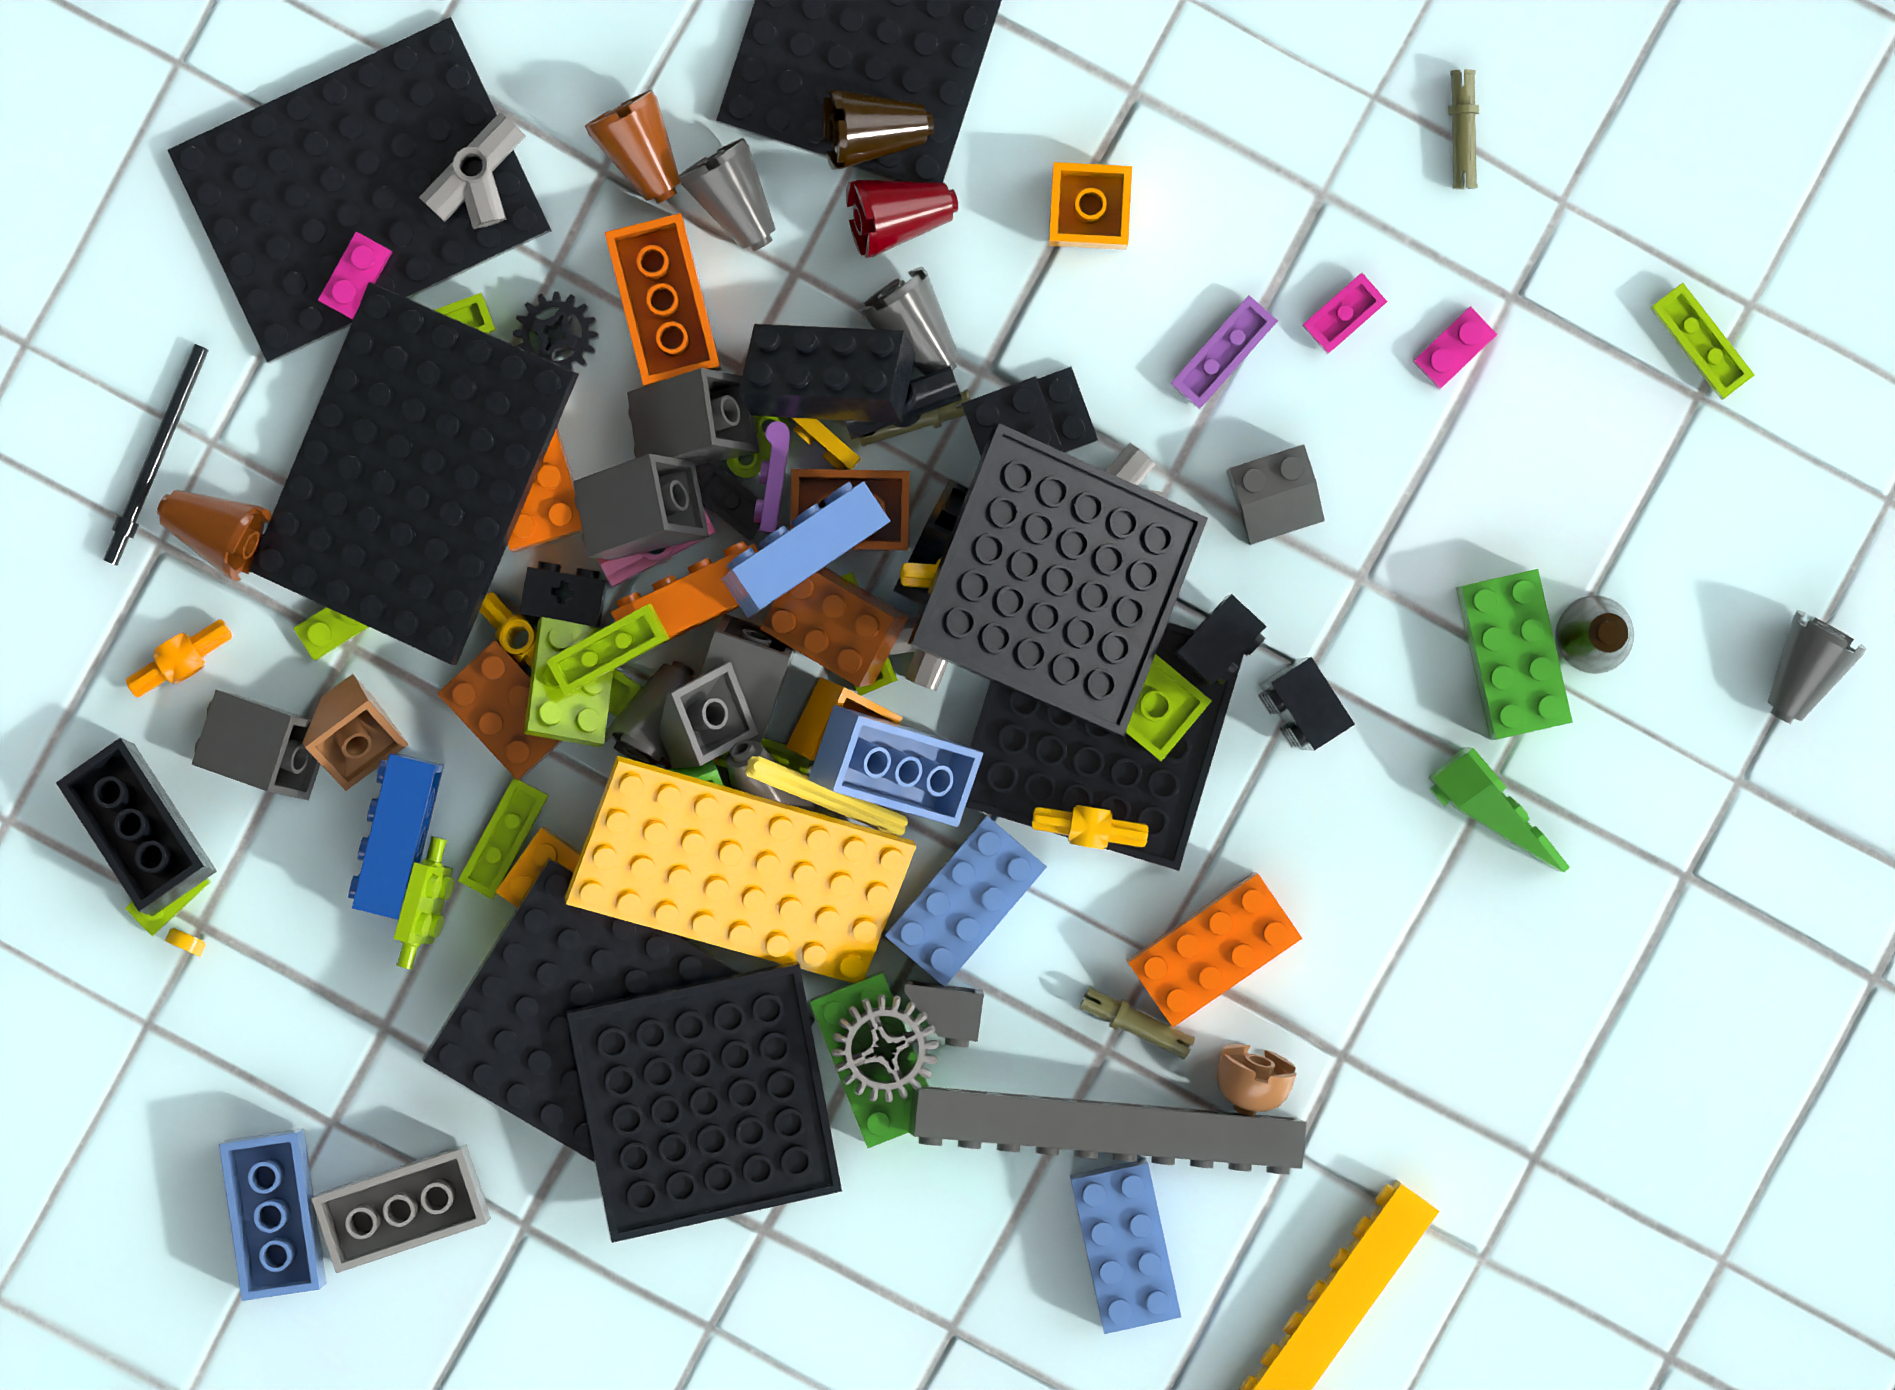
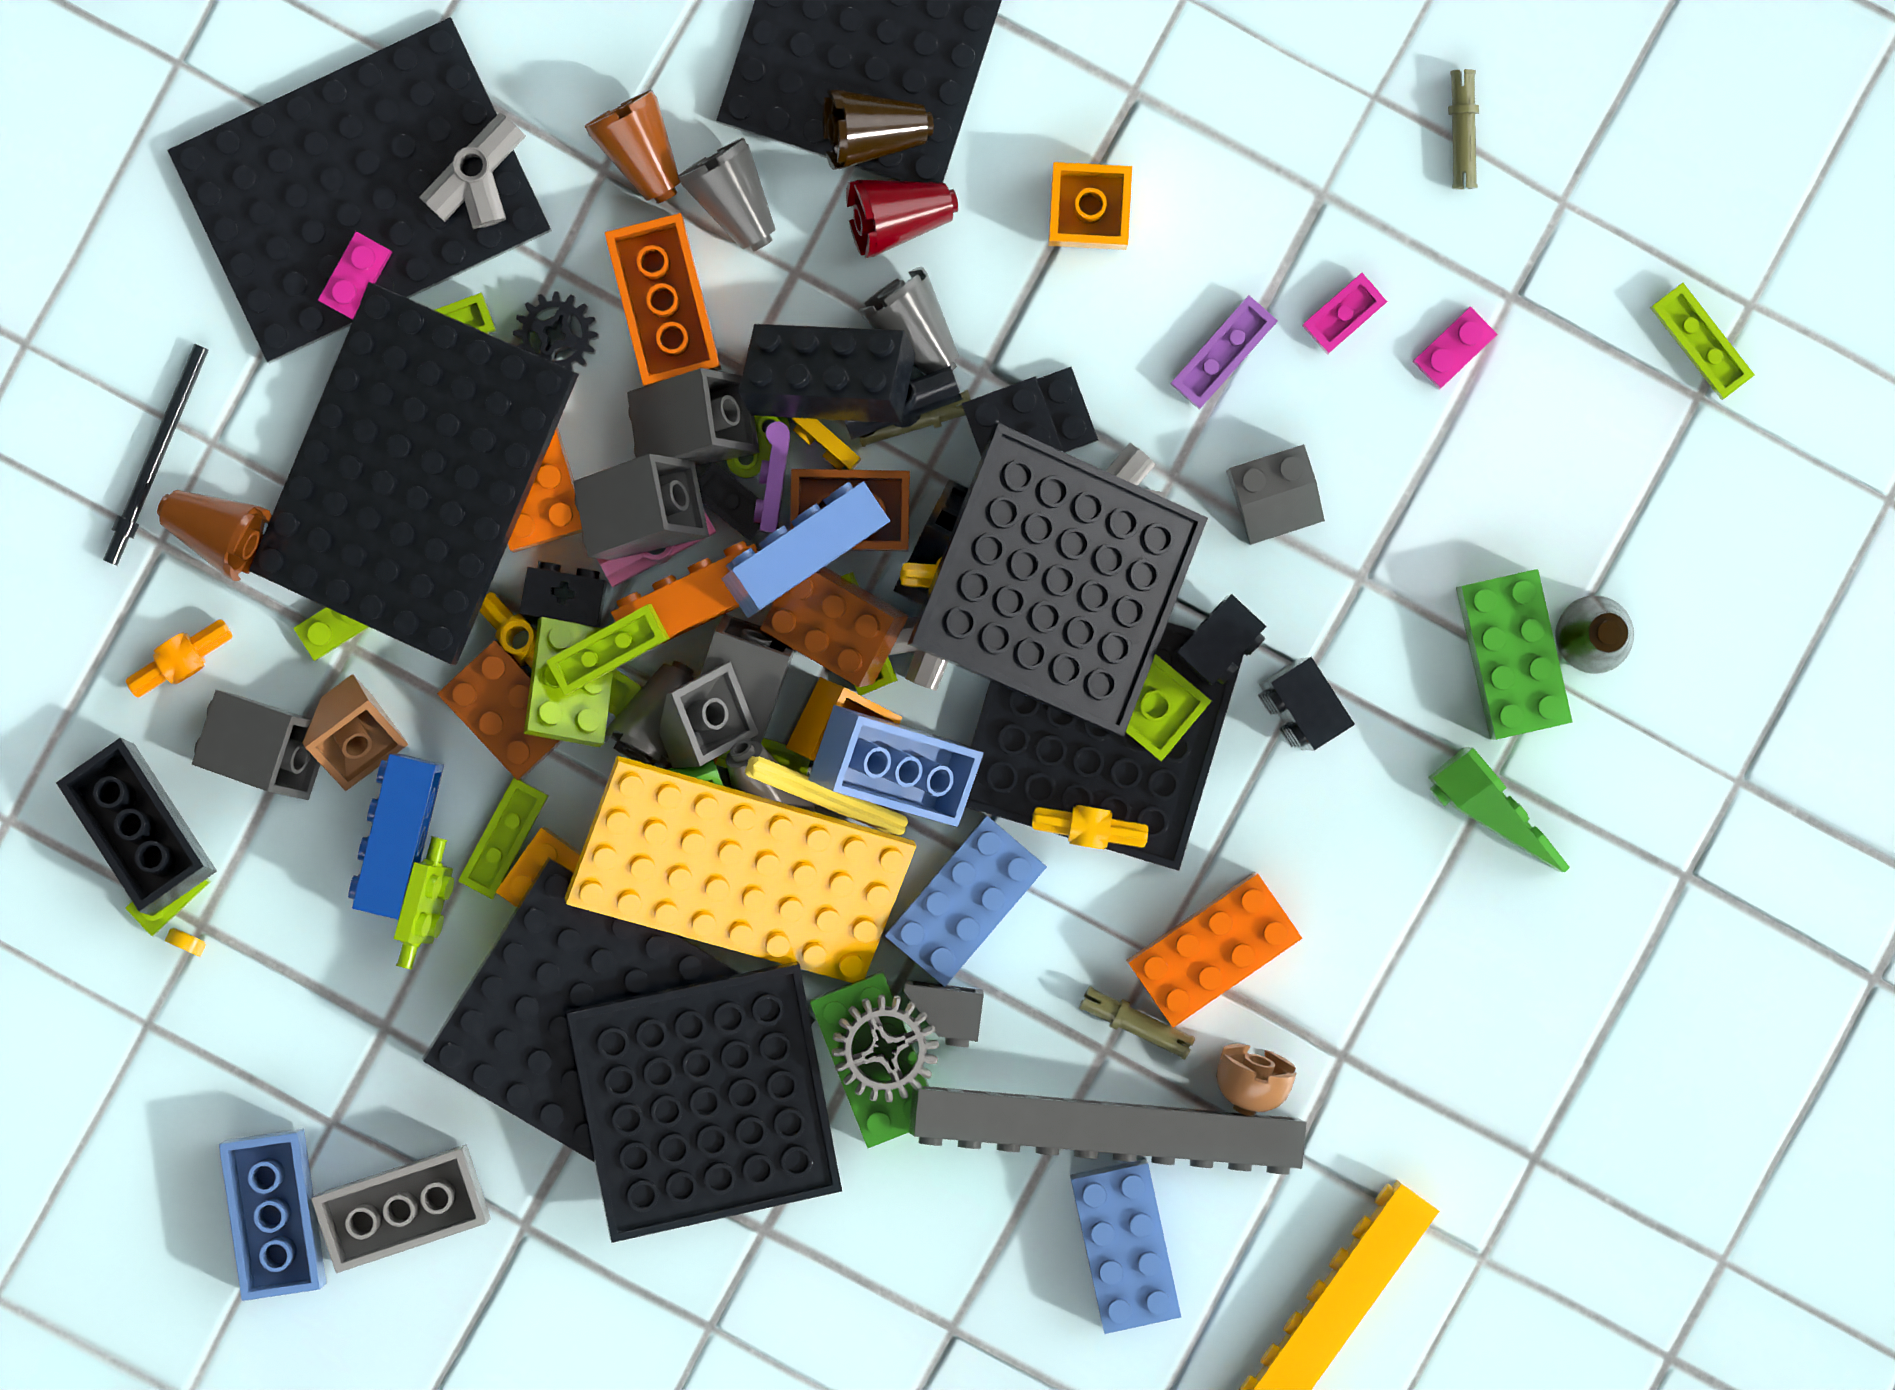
dark grey cone [1767,610,1867,724] -> none

